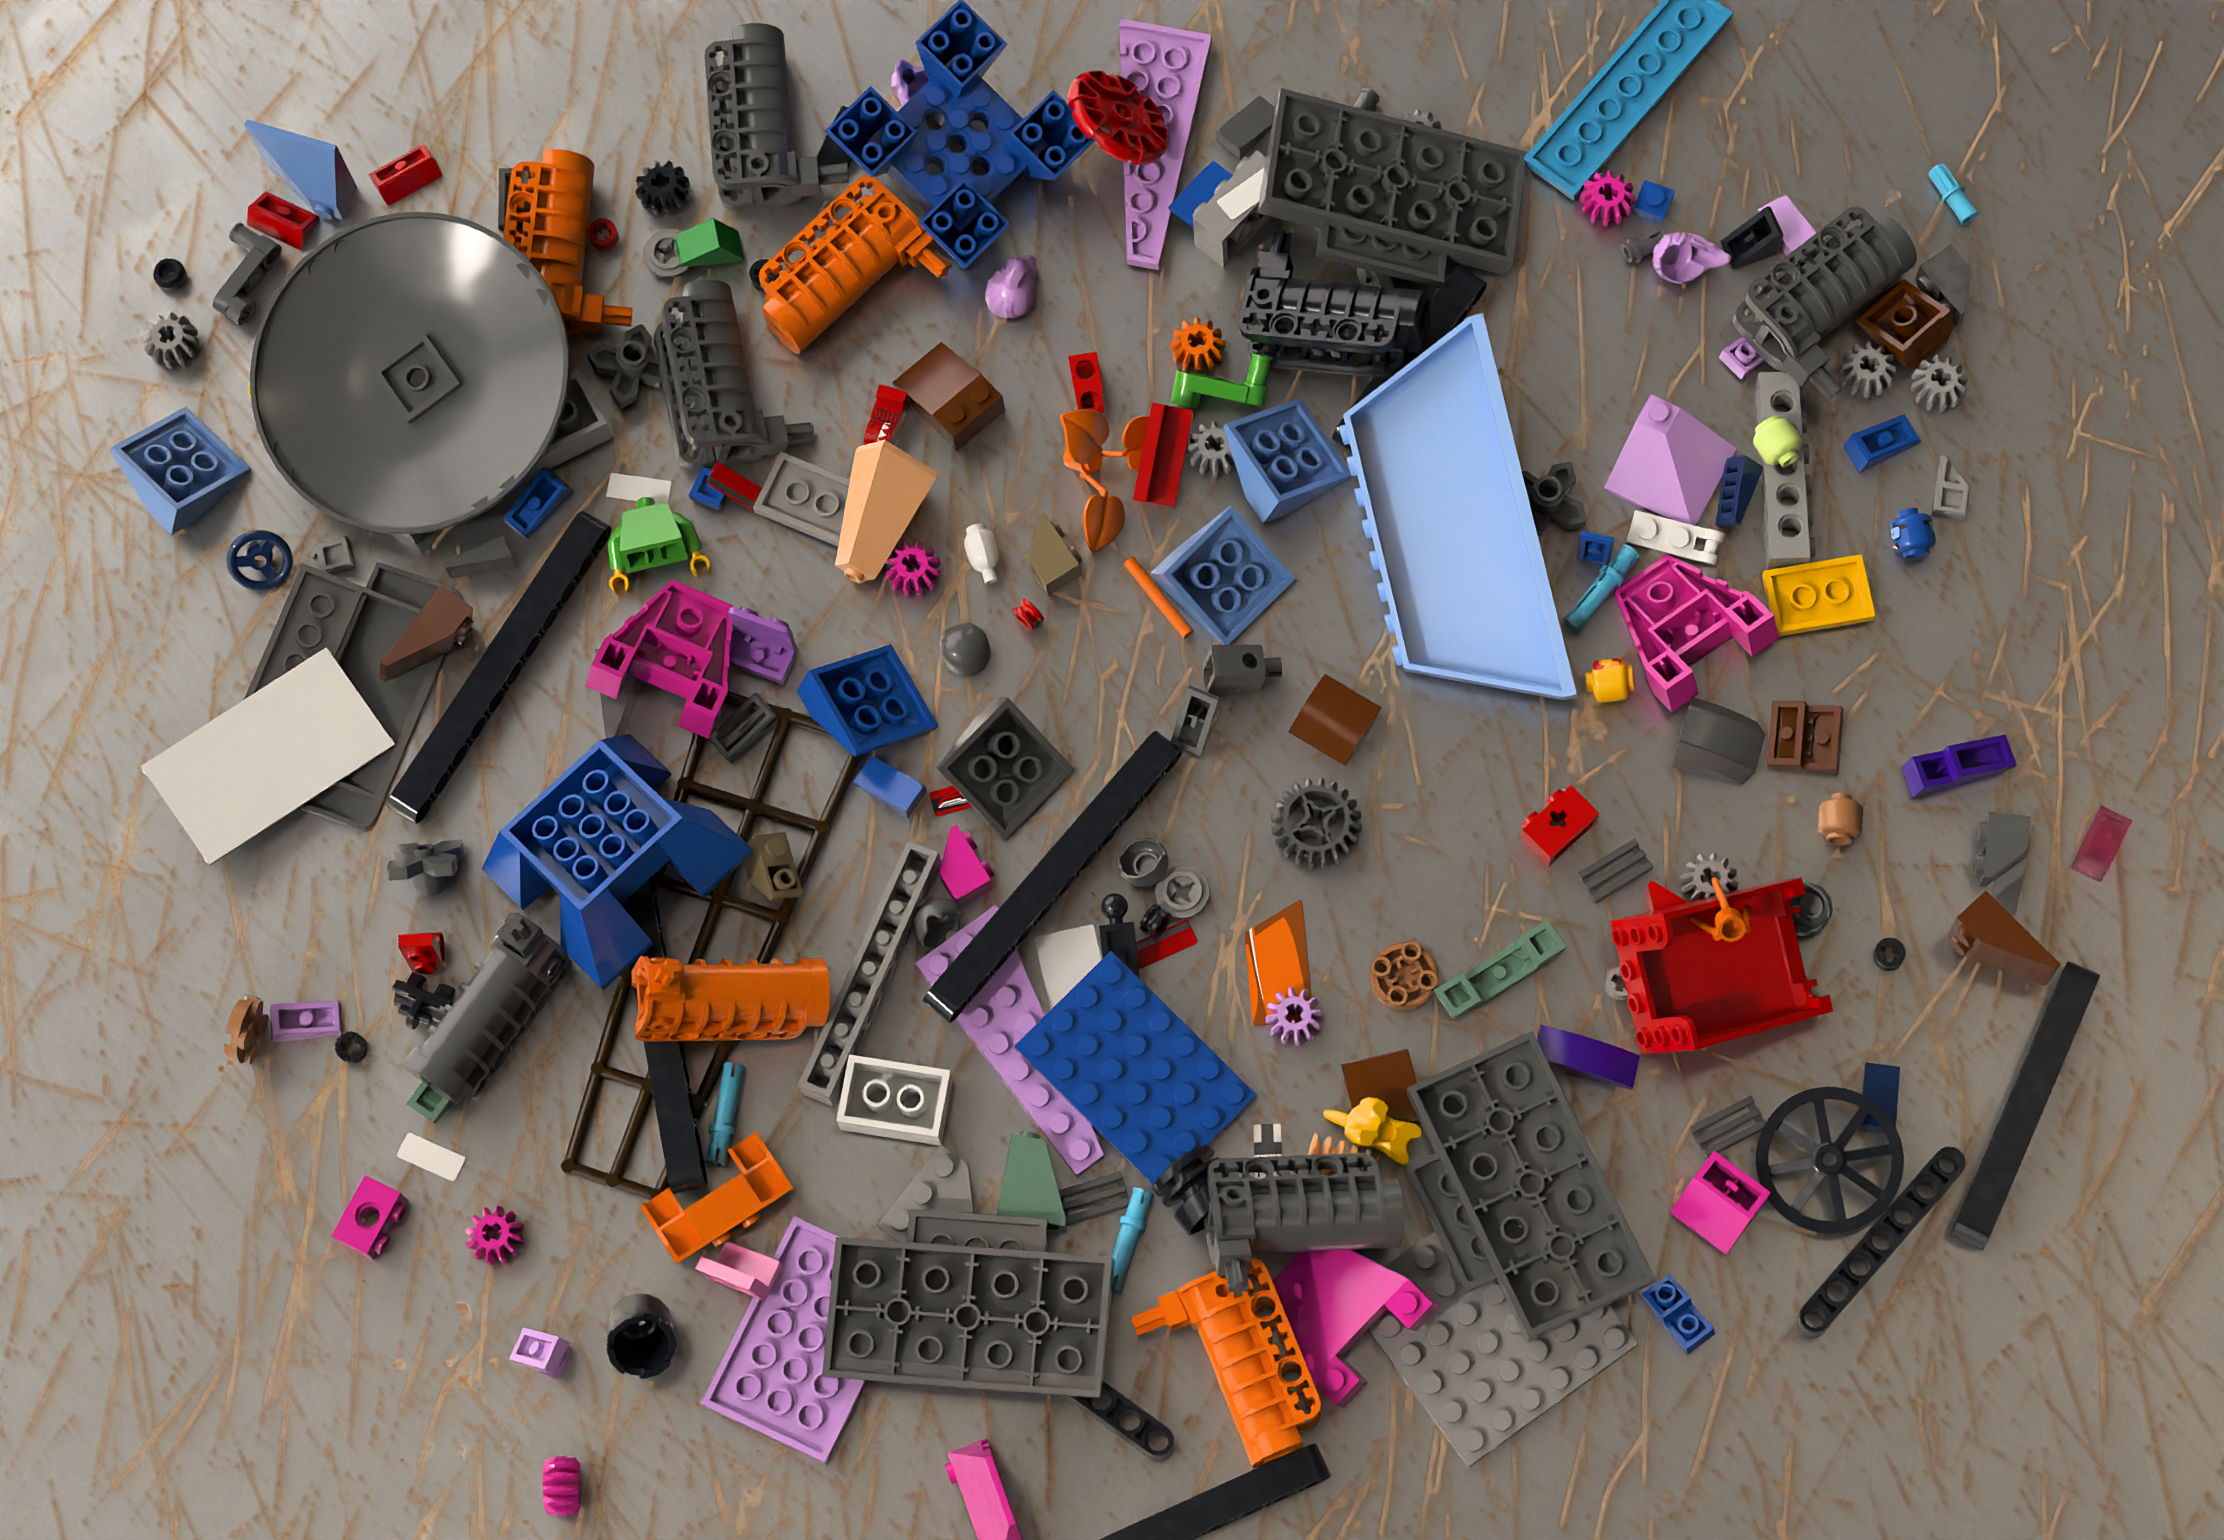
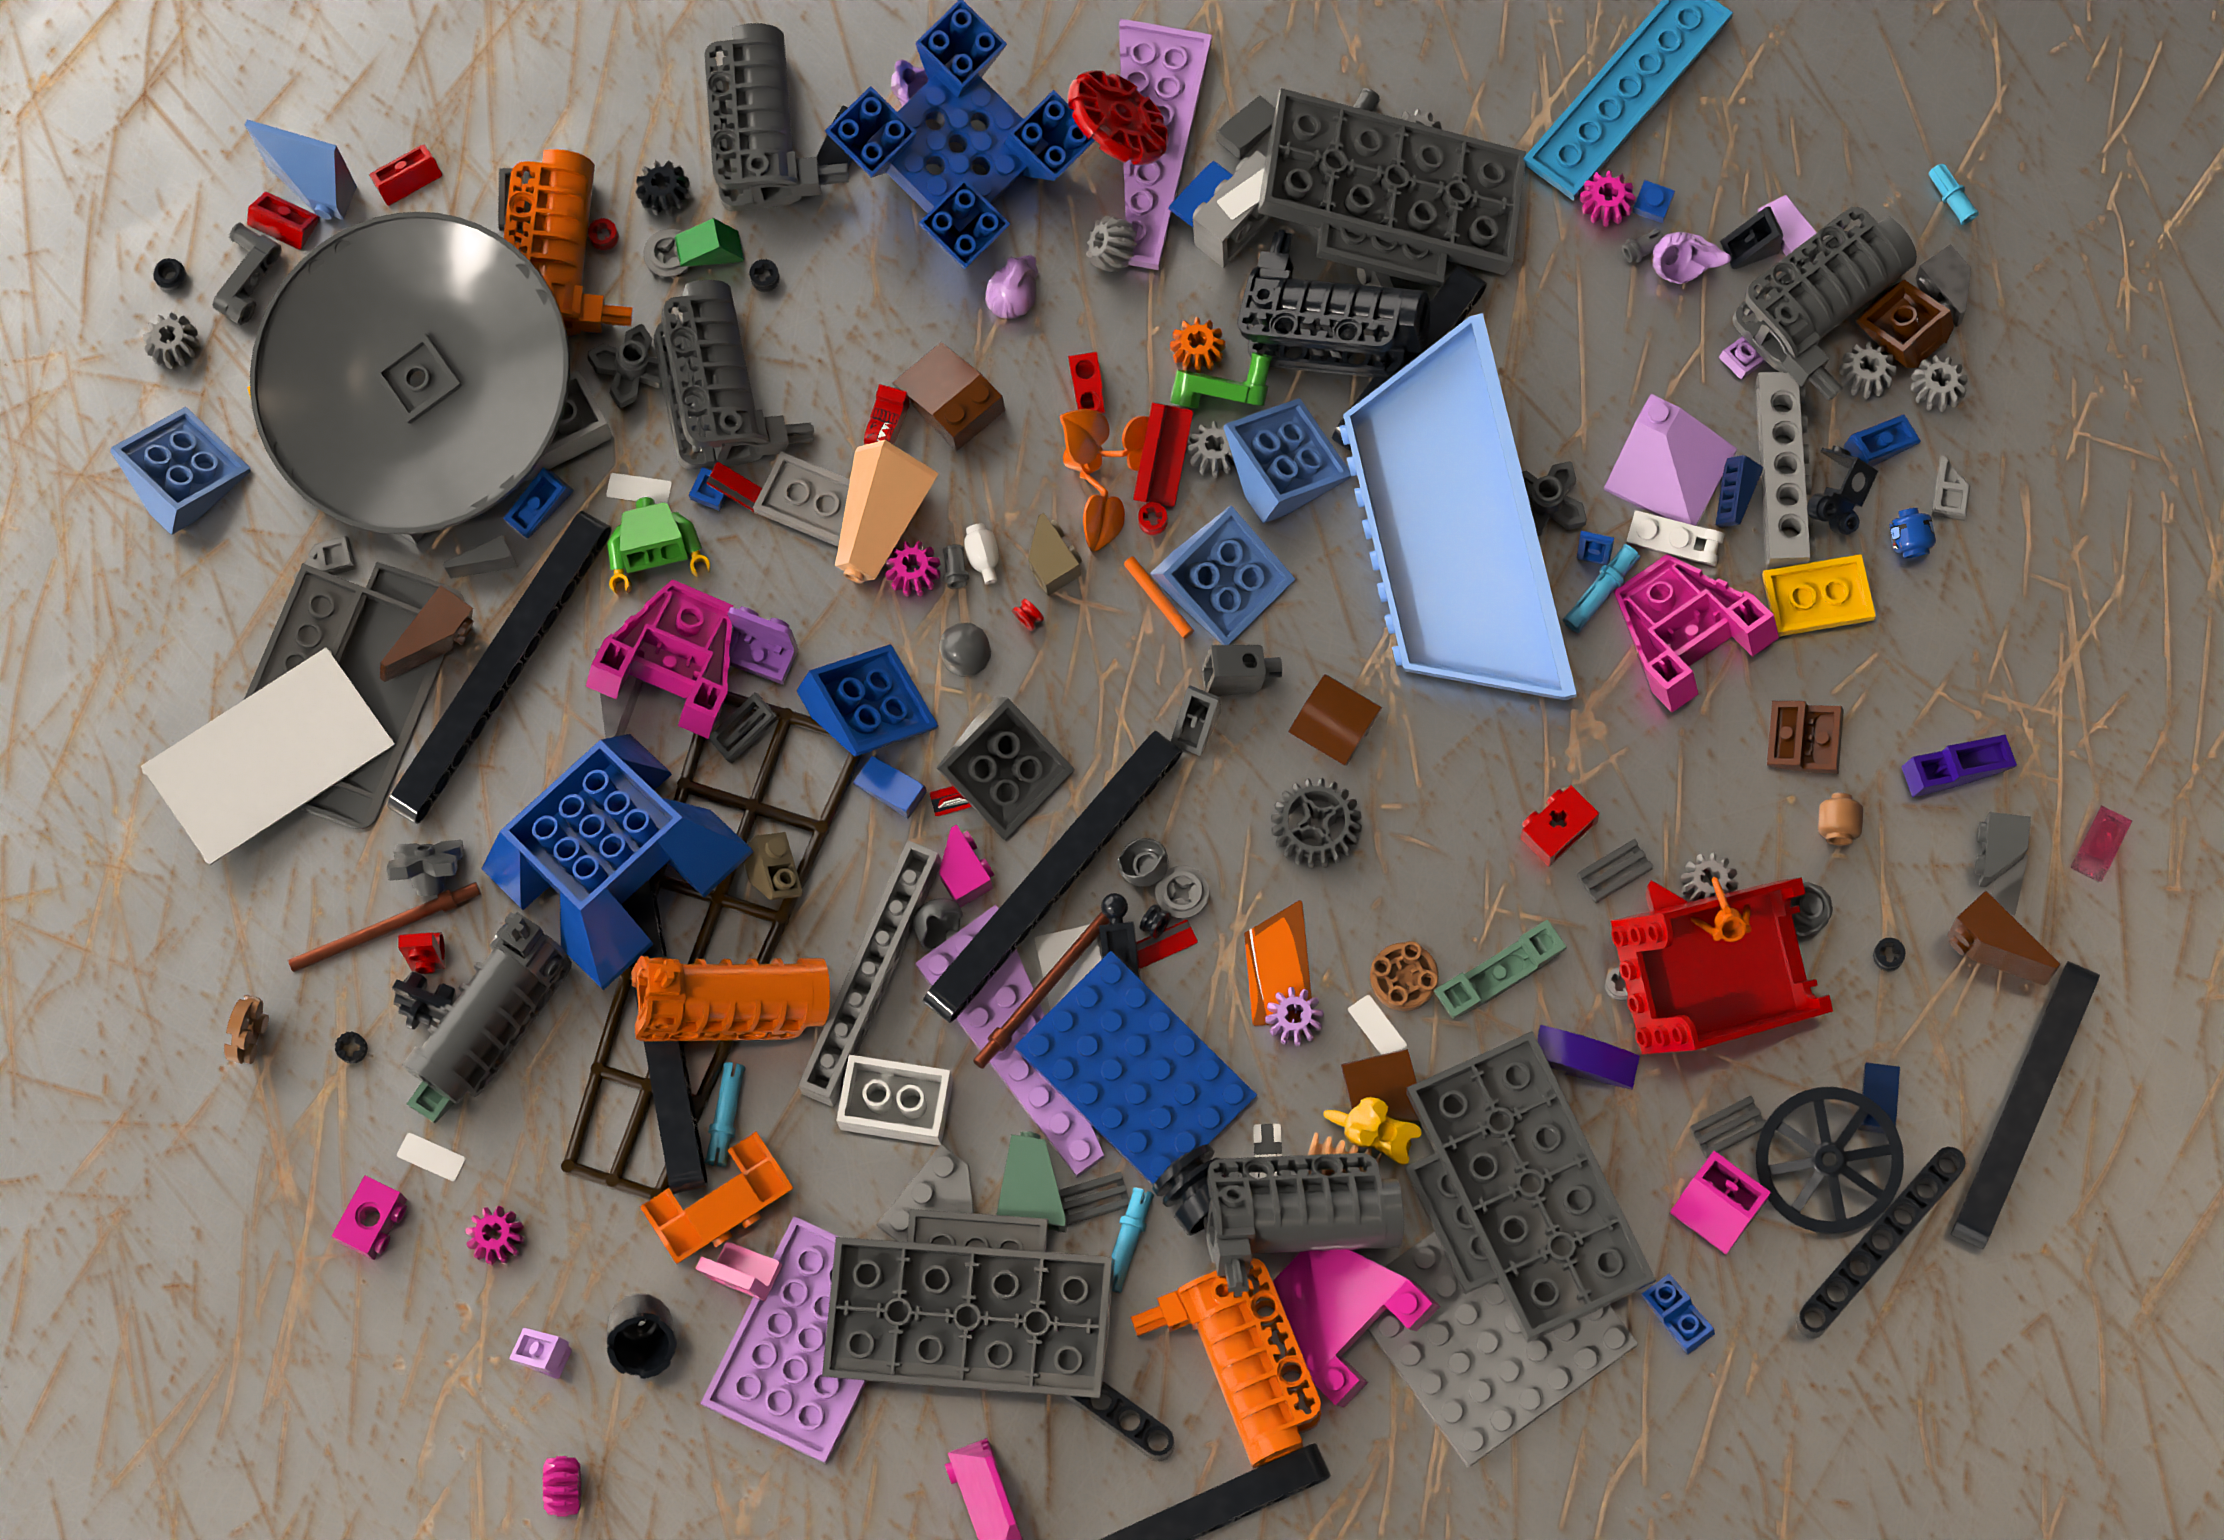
dark blue piece [226,530,293,591] -> none
lavender slope [269,1001,342,1042] -> none
orange piece [759,176,952,354] -> none
yellow head [1585,658,1635,703] -> none
dark grey slope [1672,697,1765,784] -> none
yellowish green head [1753,416,1803,467] -> none
none -> copper bar [288,882,481,972]
none -> dark grey pin [943,544,969,589]
none -> copper bar [973,912,1109,1069]
none -> light grey gear [1086,216,1137,272]
none -> red bush [1138,502,1168,535]
none -> white sticker [1348,995,1407,1055]
none -> black piece [1807,446,1879,535]

